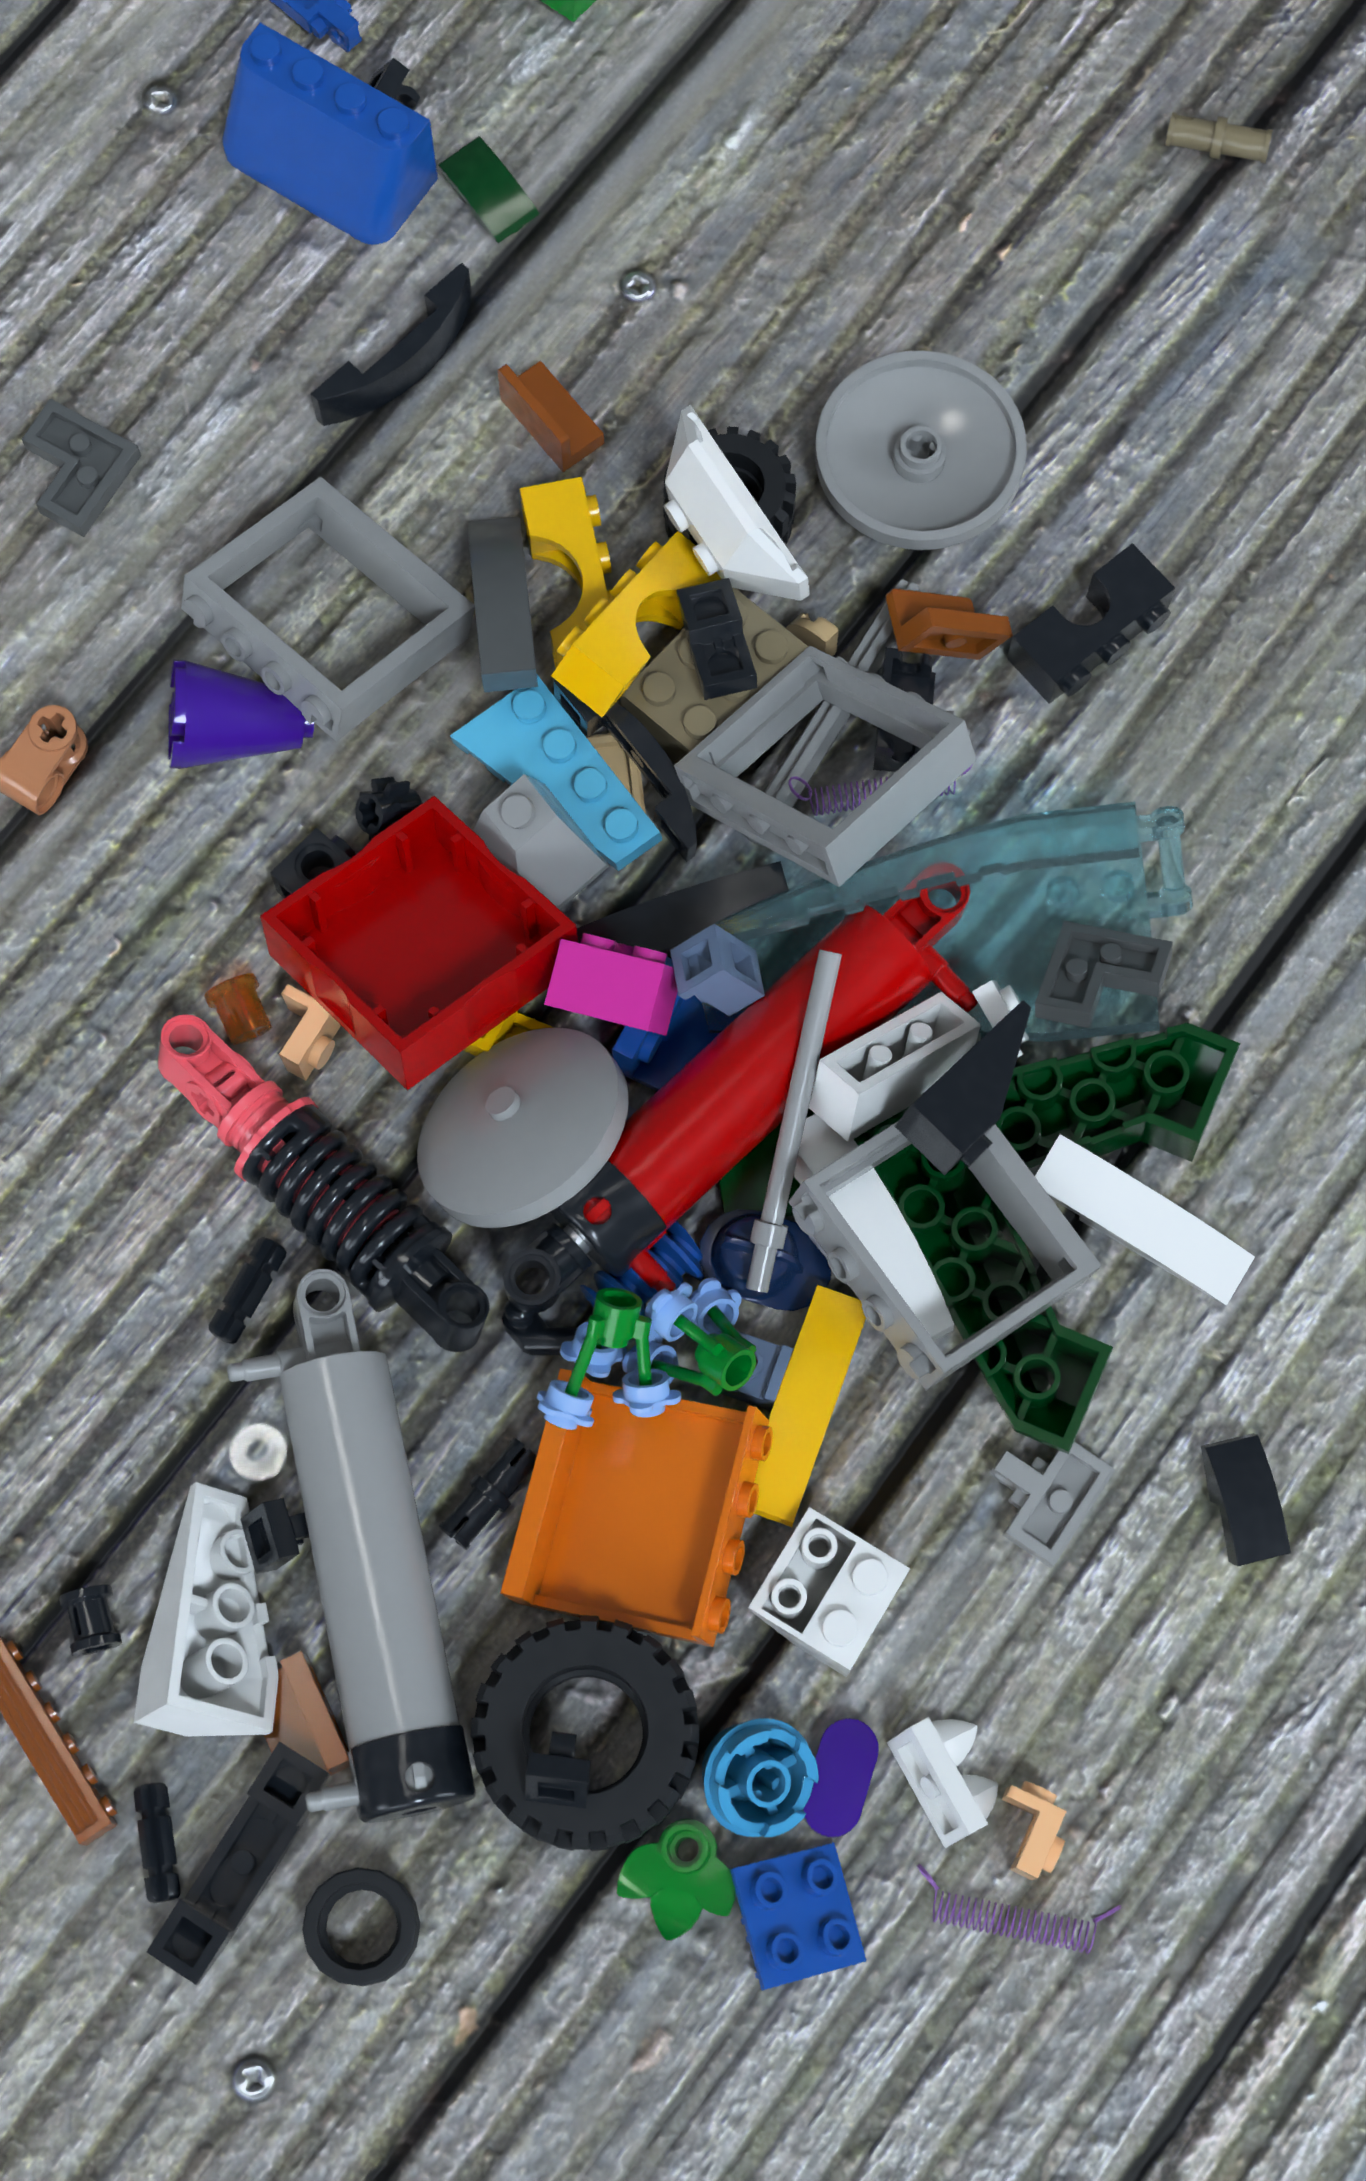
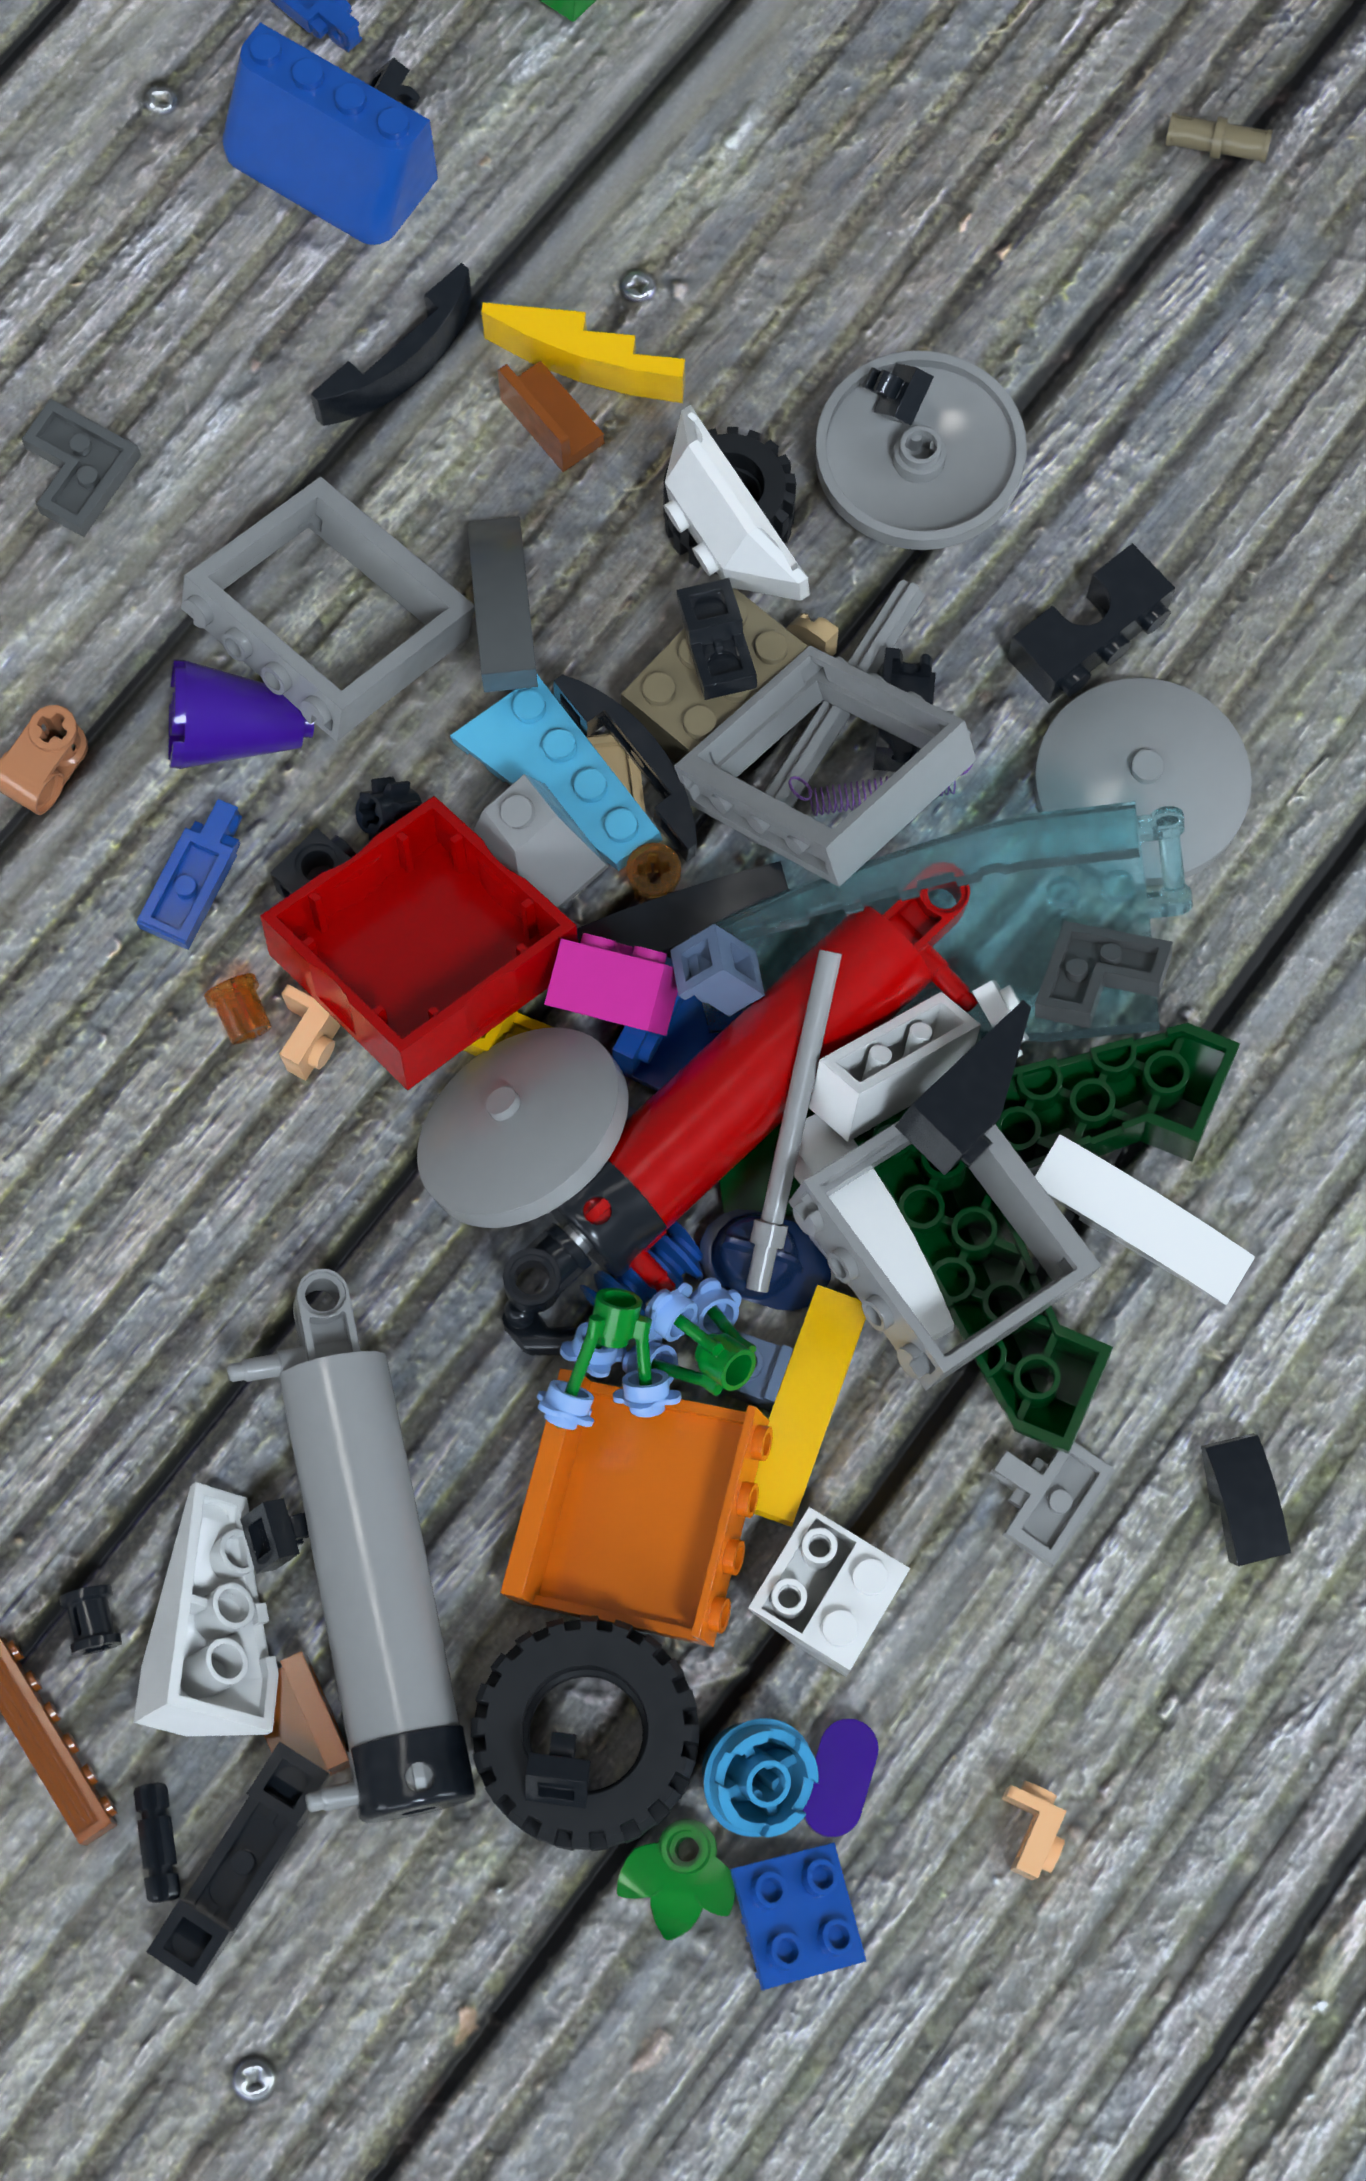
black piece [158,1014,490,1352] -> none
black axle [209,1237,287,1344] -> none
clear plate [229,1423,288,1481] -> none
black tyre [302,1867,420,1986] -> none
dark green slope [438,136,539,243] -> none
black pin [439,1438,537,1550] -> none
yellow arch [520,476,615,669] -> none
yellow arch [551,531,721,717] -> none
dark orange panel [885,588,1013,660] -> none
white tile [887,1717,998,1848] -> none
medium lavender piece [917,1864,1121,1954] -> none
none -> blue hinge [137,799,242,950]
none -> yellow slope [481,302,685,403]
none -> clear orange bush [626,843,681,903]
none -> black tile [863,363,934,426]
none -> light grey dish [1033,678,1252,886]

